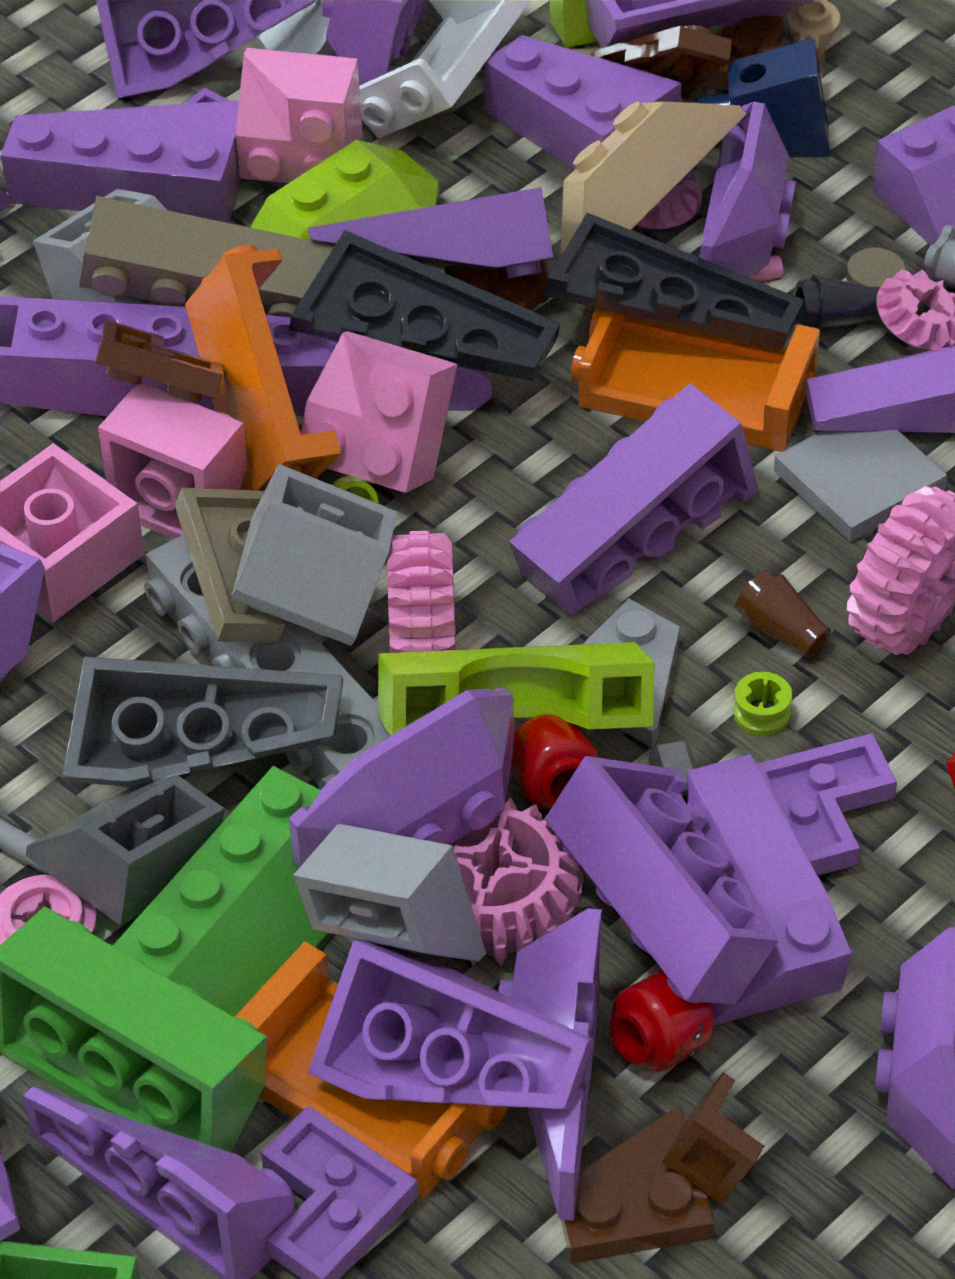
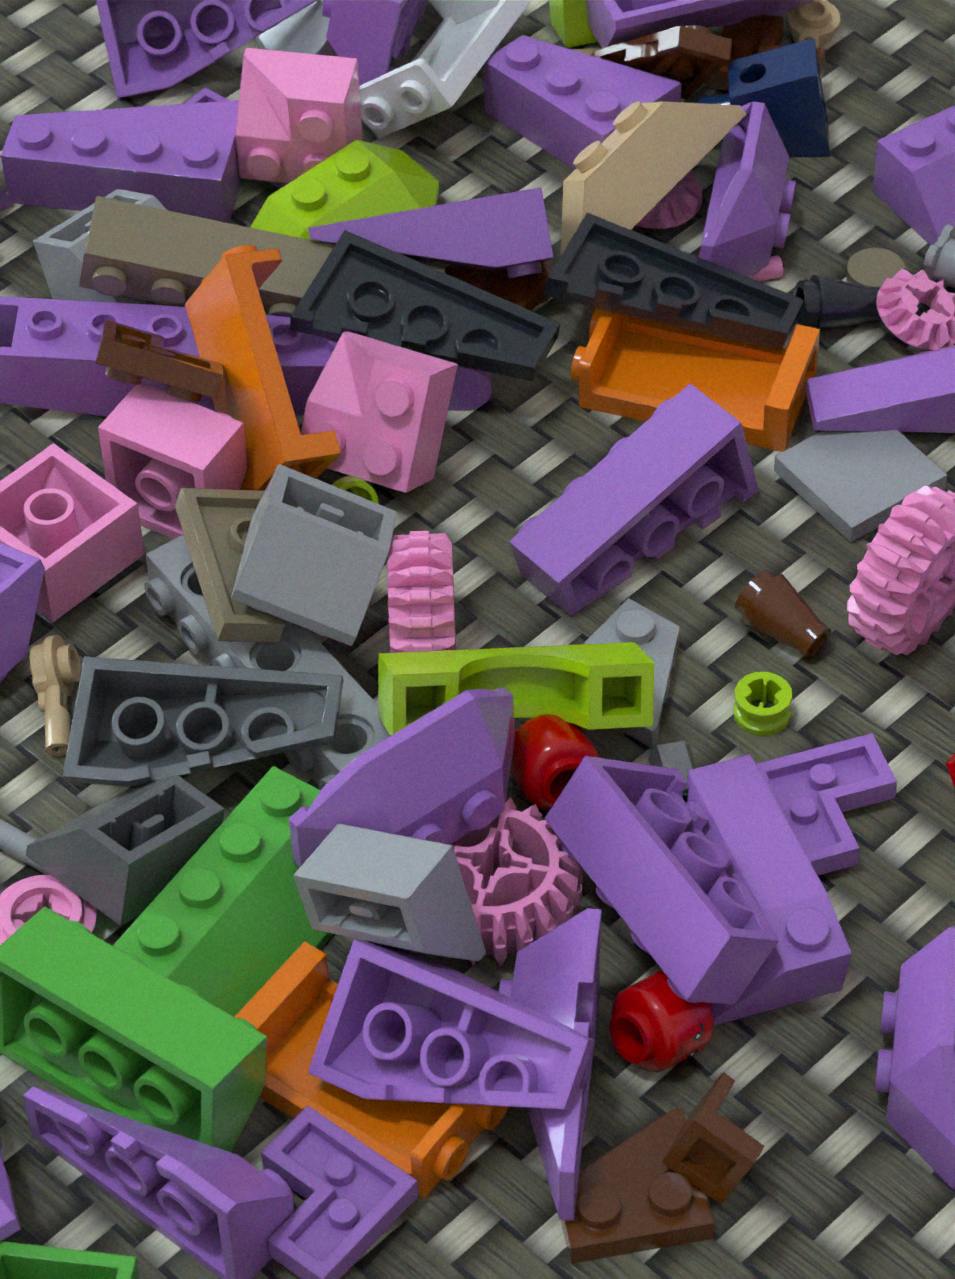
none -> tan plate [30,634,81,756]

